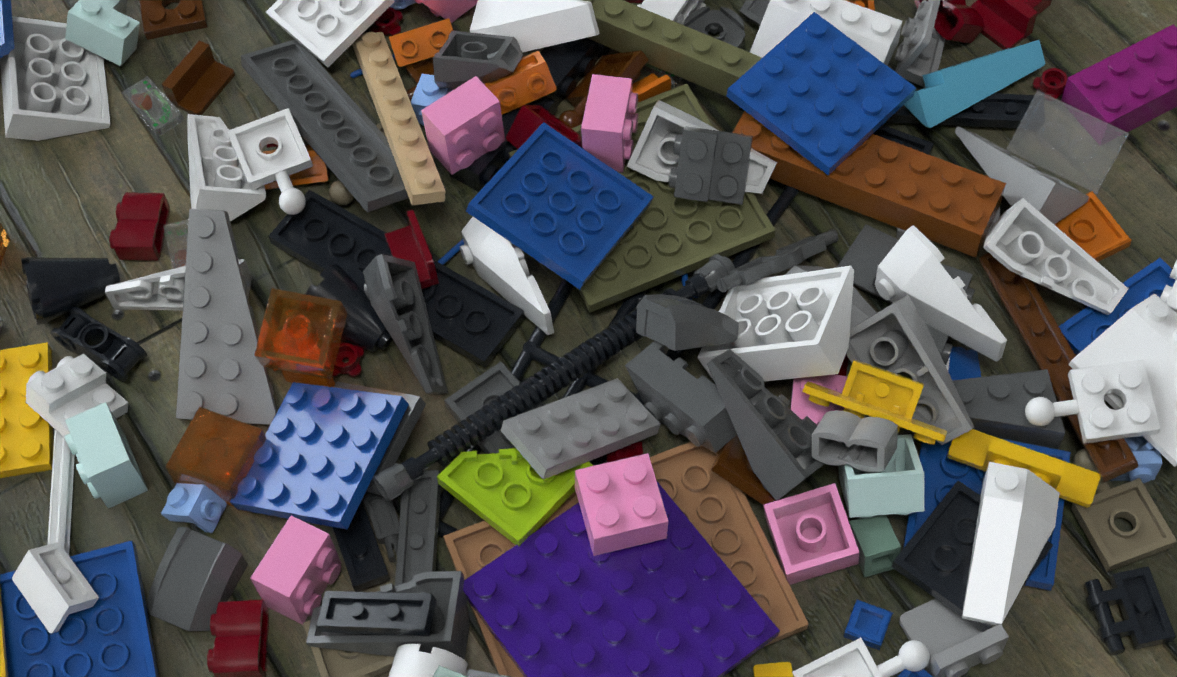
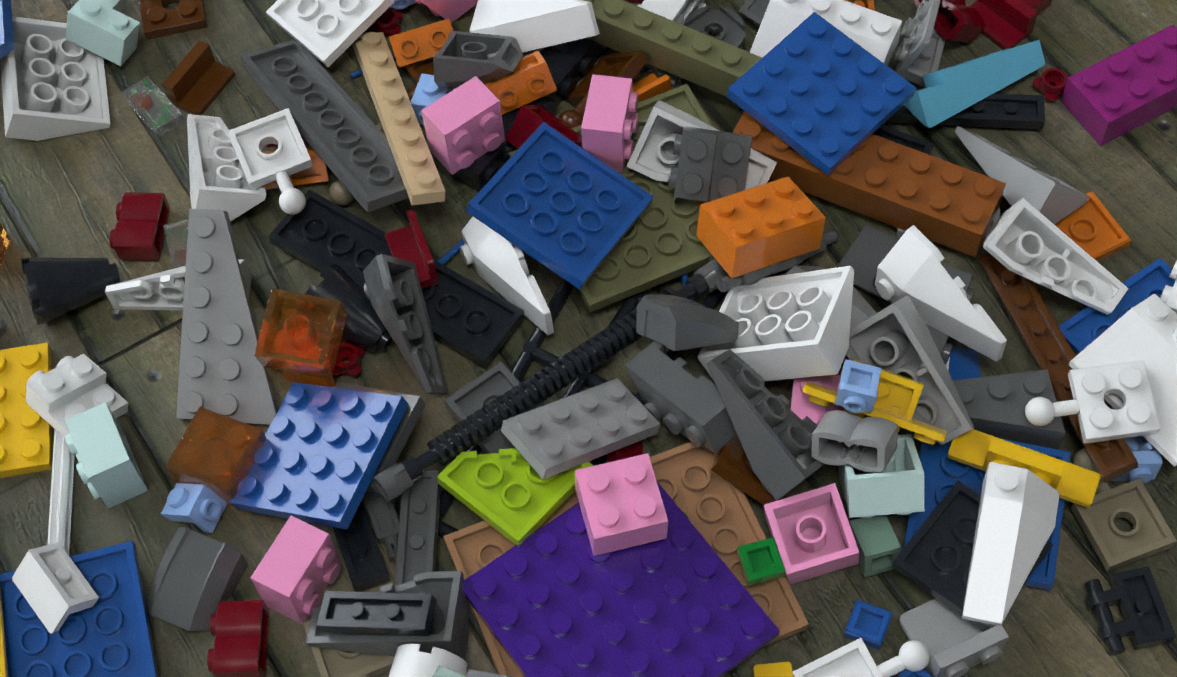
black piece [50,306,147,382] -> none
clear tile [1006,90,1130,194] -> none
none -> orange brick [696,176,826,278]
none -> green plate [737,537,785,586]
none -> light blue bracket [835,359,881,413]

